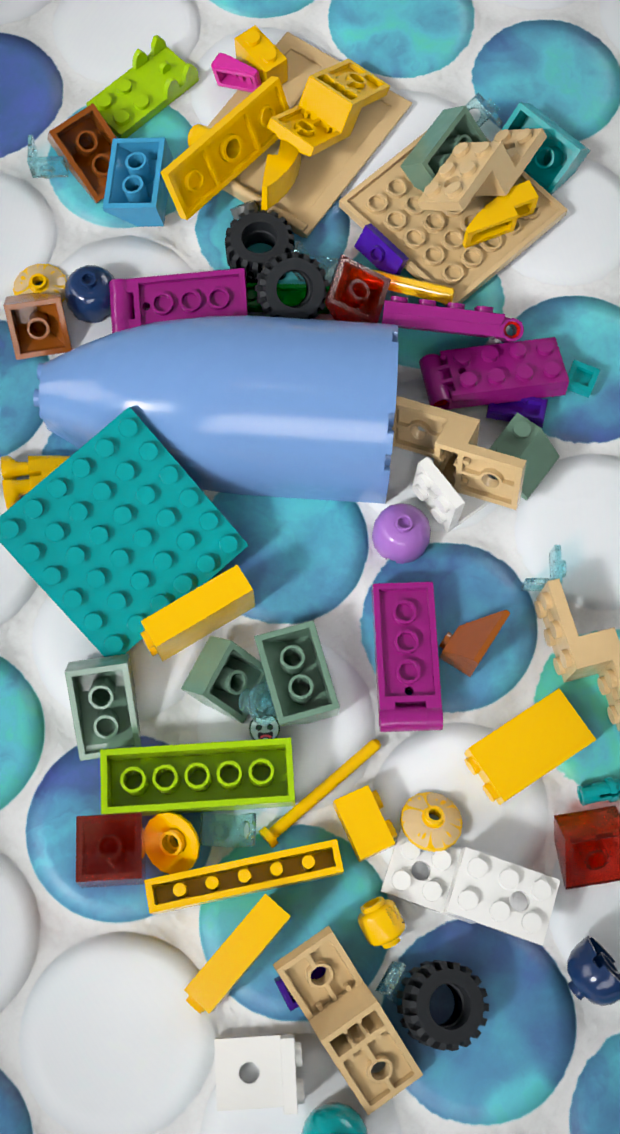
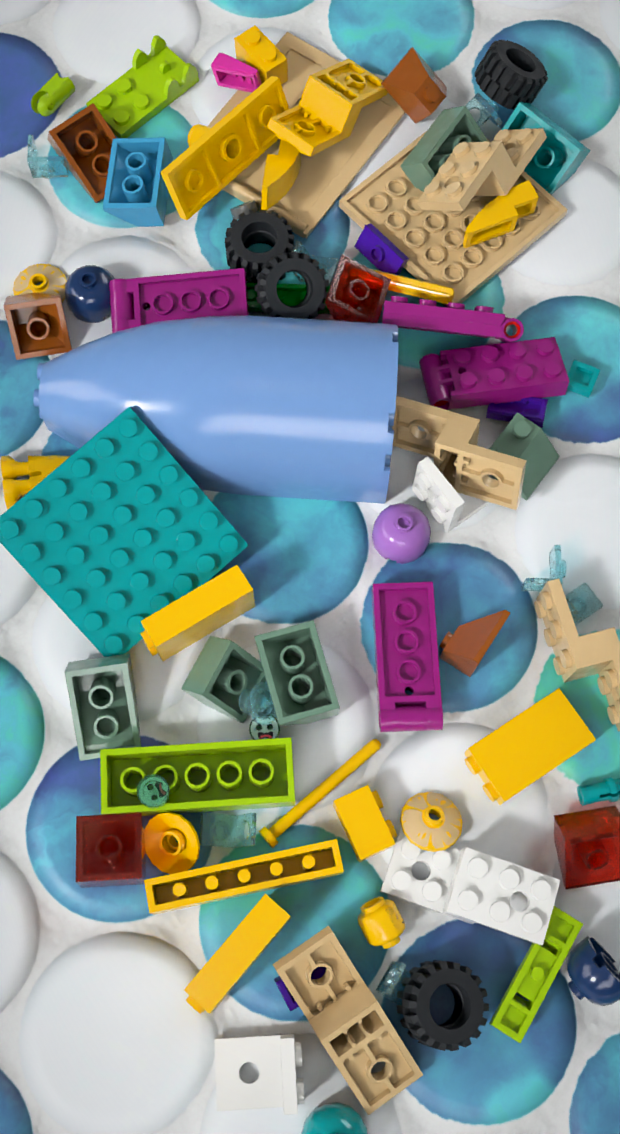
none -> lime piece [31,73,75,117]
none -> clear green tile [137,774,170,808]
none -> dark orange slope [381,47,447,124]
none -> black tyre [475,40,548,110]
none -> lime hinge [489,906,583,1043]
none -> clear light blue bracket [565,583,603,626]

